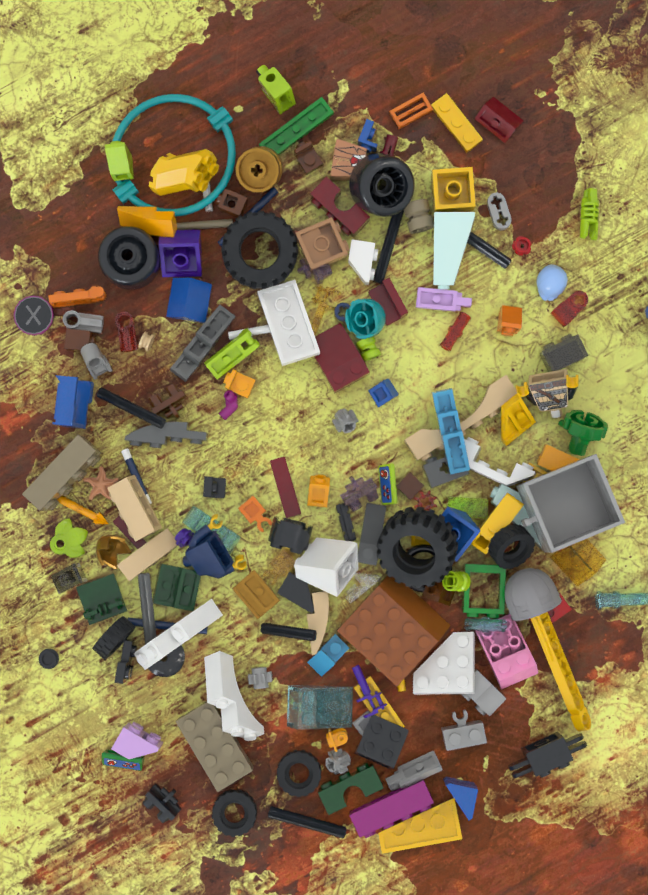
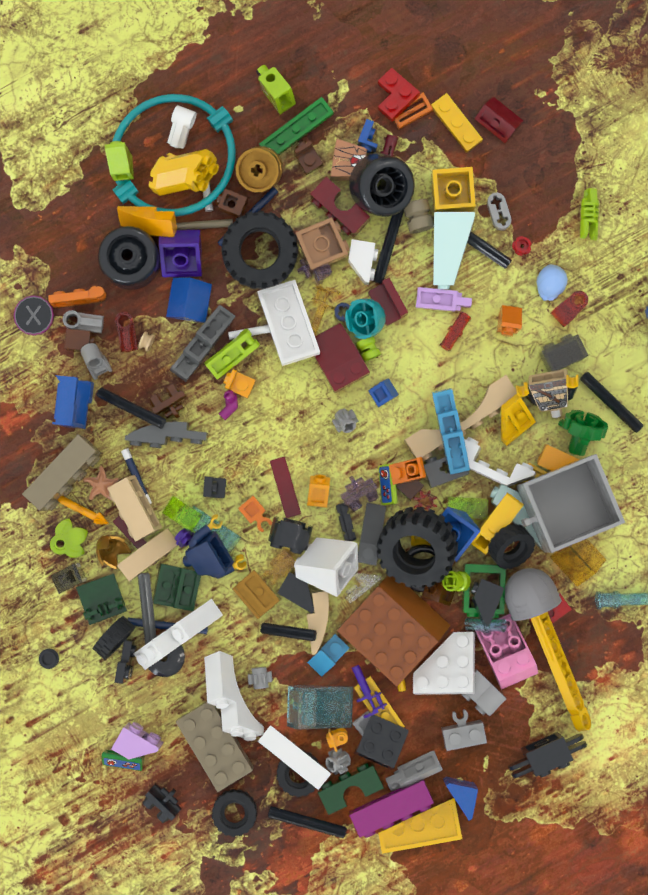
none -> clear neon green slope [162,496,202,532]
none -> white piece [167,105,197,149]
none -> white sticker [258,725,331,790]
none -> red plate [378,68,420,122]
none -> orange slope [389,457,426,485]
none -> black slope [470,579,504,627]
none -> black axle [580,372,643,433]

